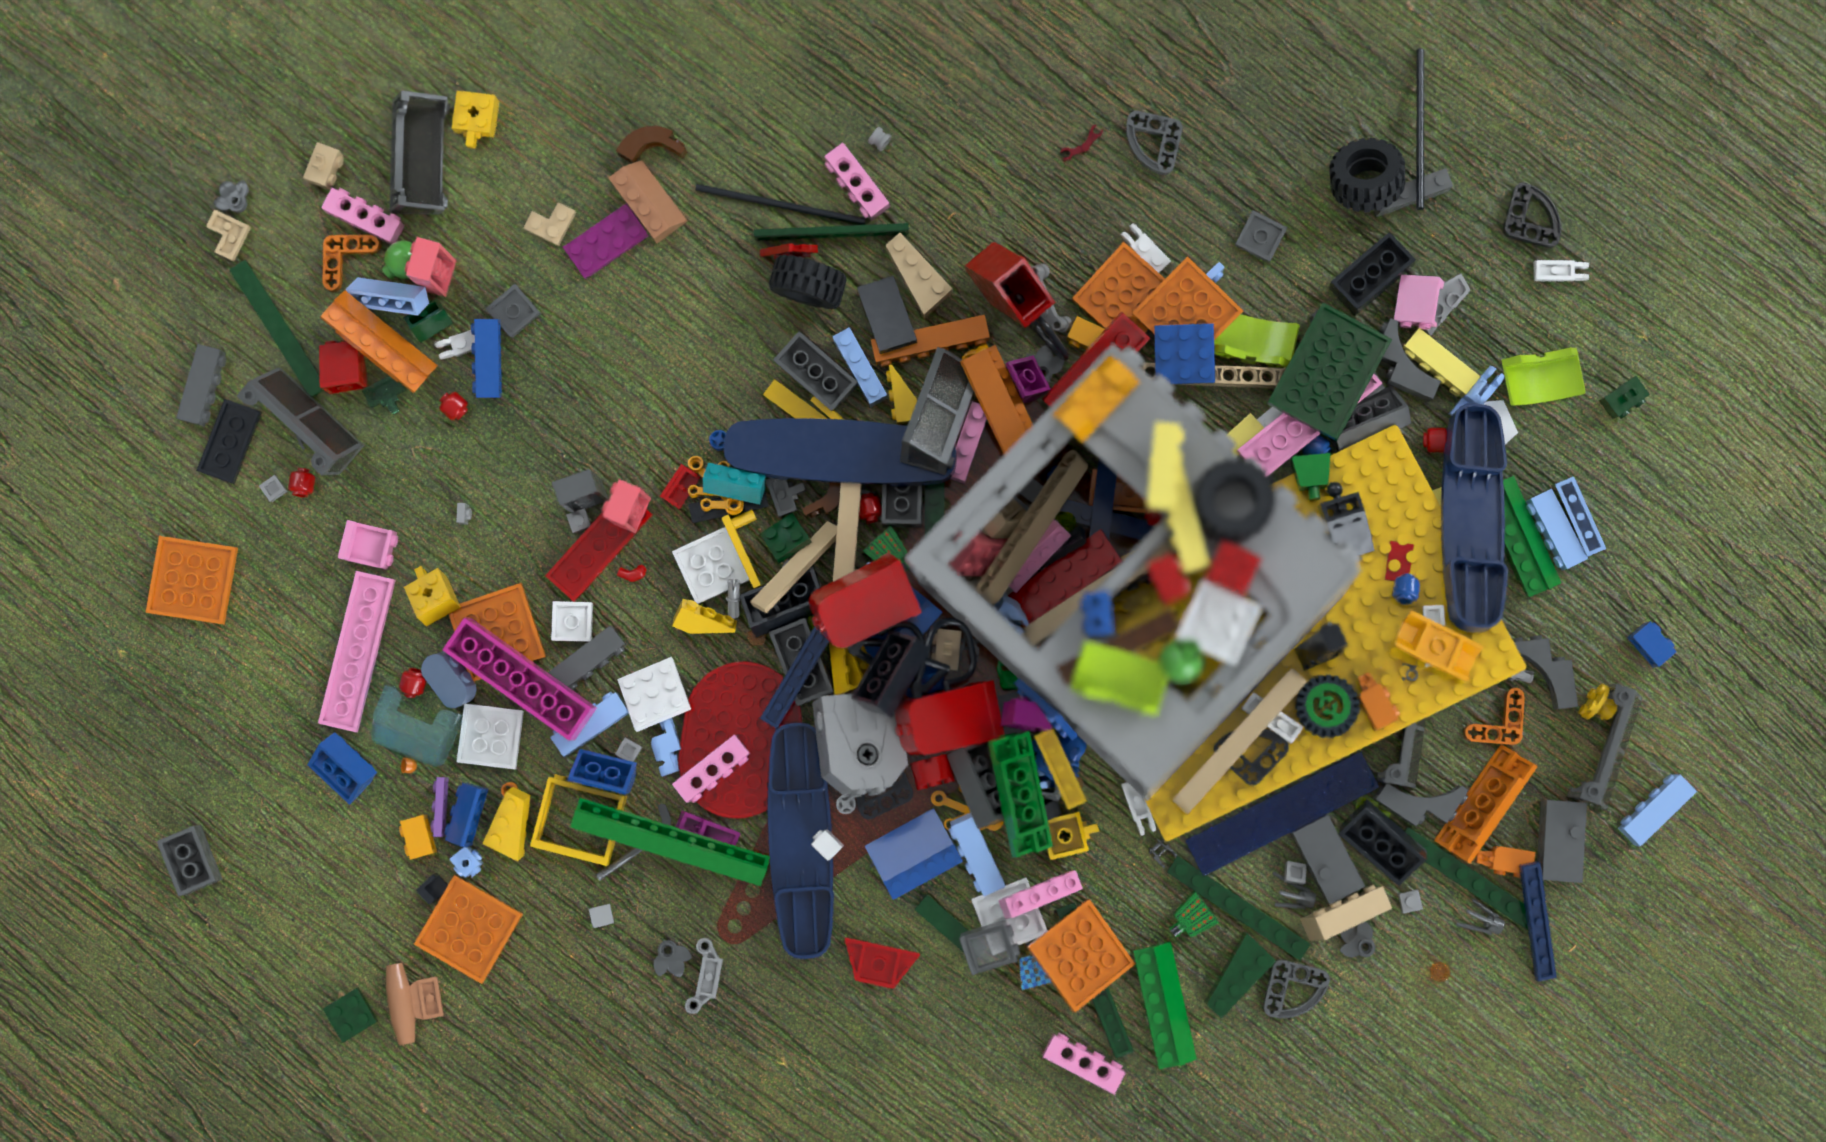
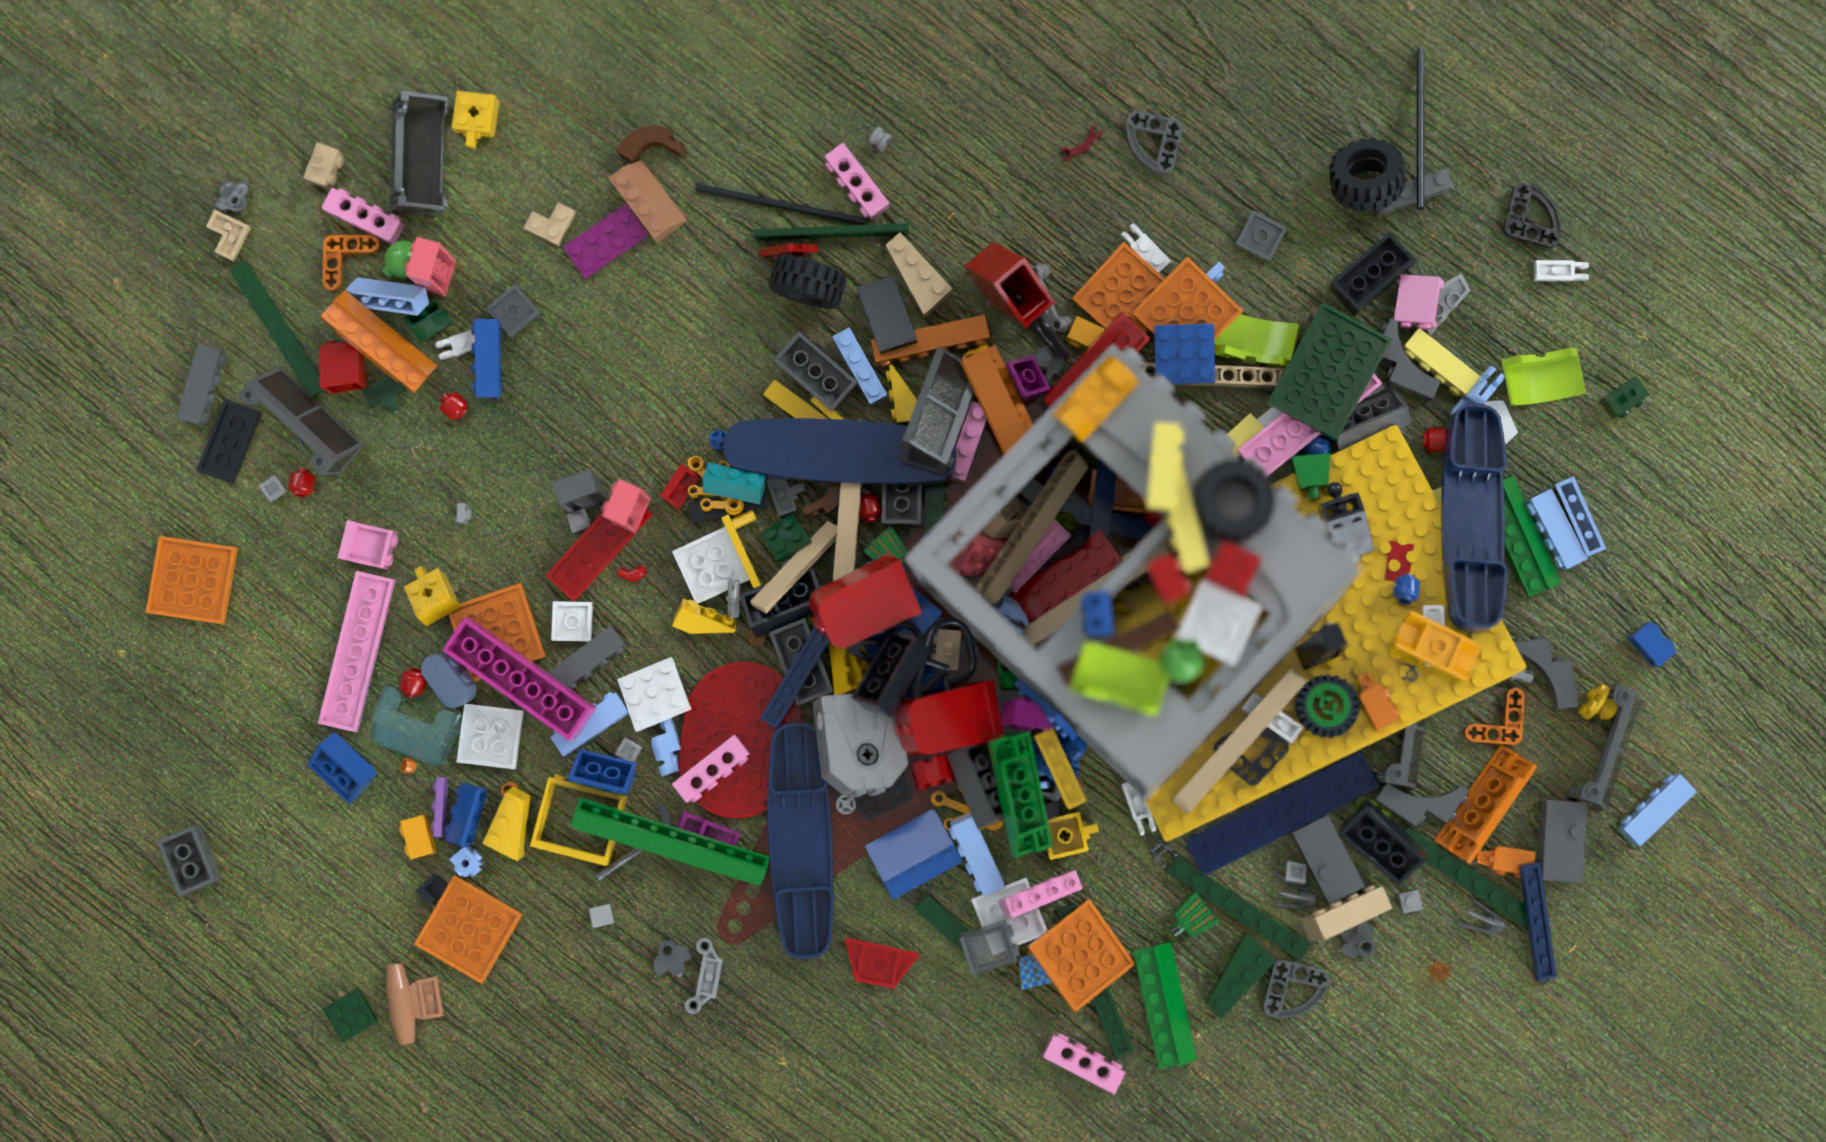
white brick [811,829,844,861] -> none

